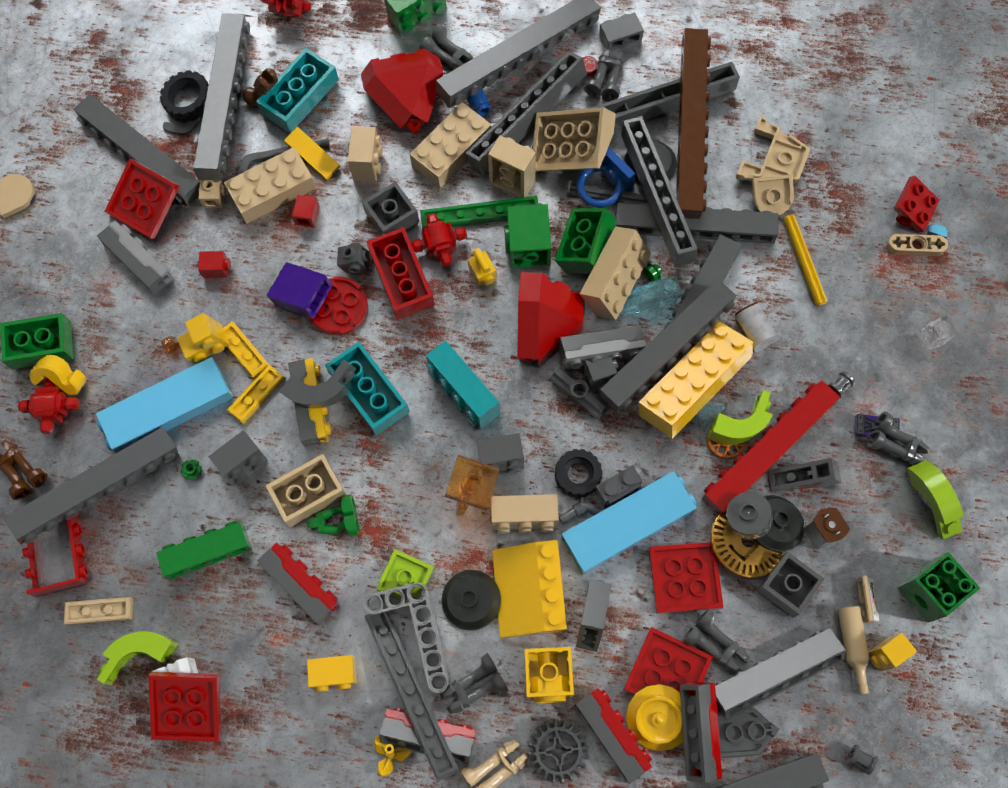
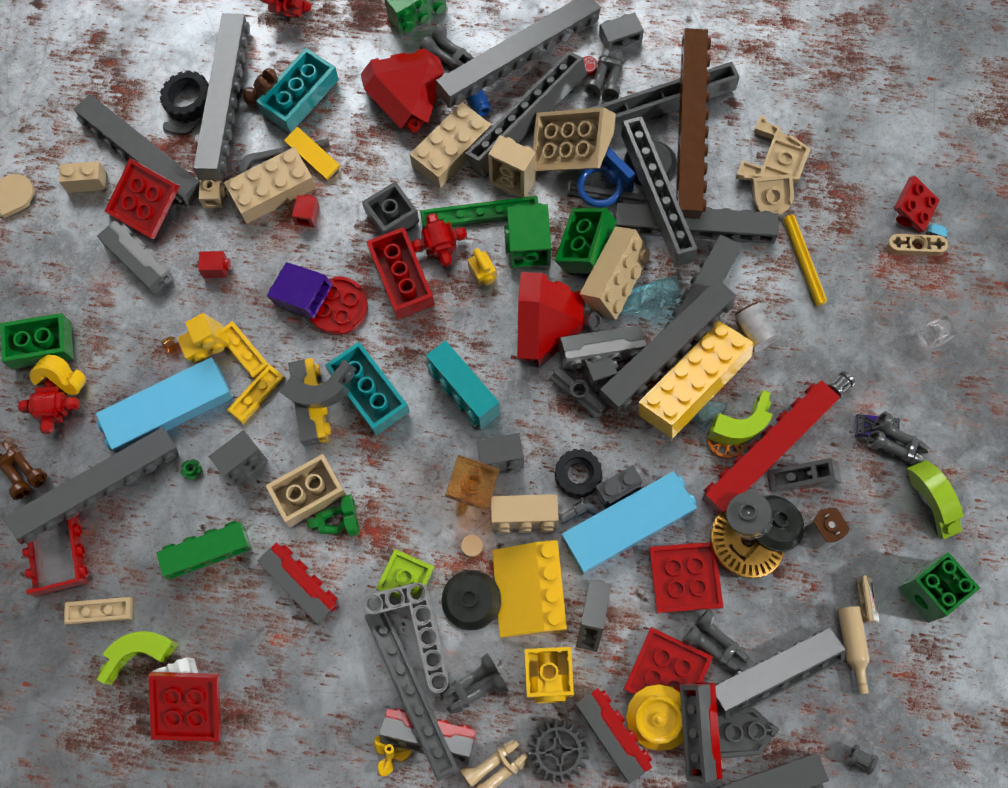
yellow brick [307,655,357,692] -> none
dark grey brick [337,243,370,274] -> none
tan brick [348,126,383,182] -> none
green plate [643,263,662,282] -> none
dark grey brick [757,551,824,618] -> none
yellow brick [869,633,917,671] -> none
none -> tan brick [59,161,107,193]
none -> tan tile [461,535,483,558]
none -> flat silver tile [583,311,602,332]

